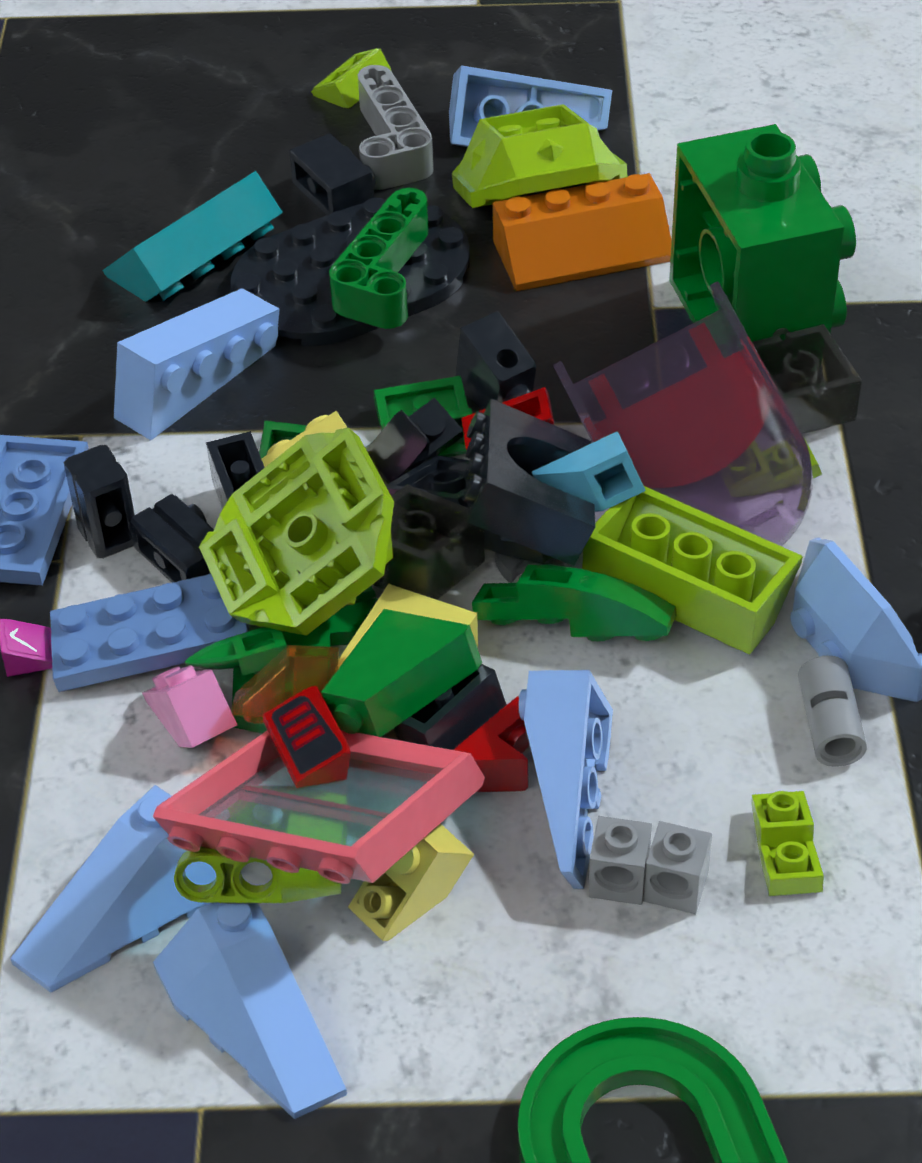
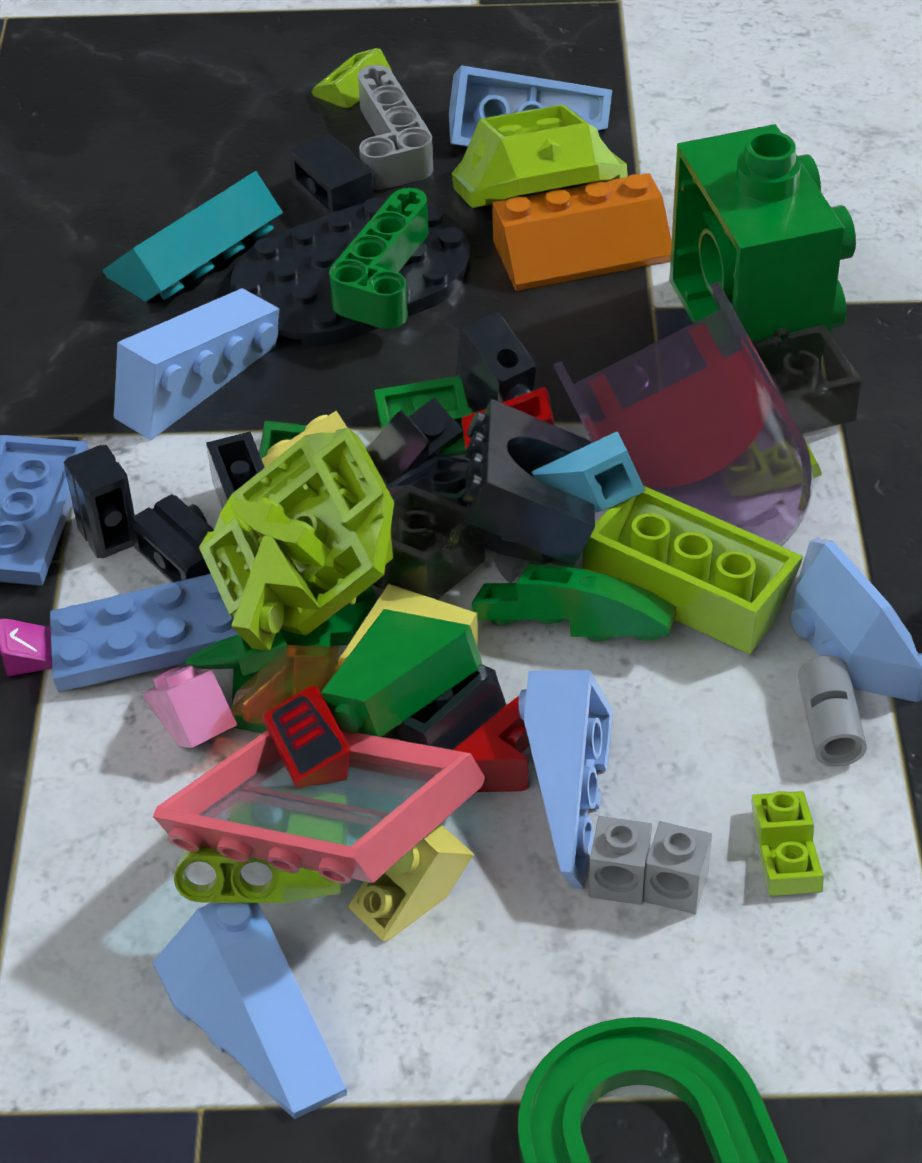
light blue wedge [10,785,216,993] -> none
none -> lime slope [231,497,330,567]
none -> lime slope [231,536,320,651]

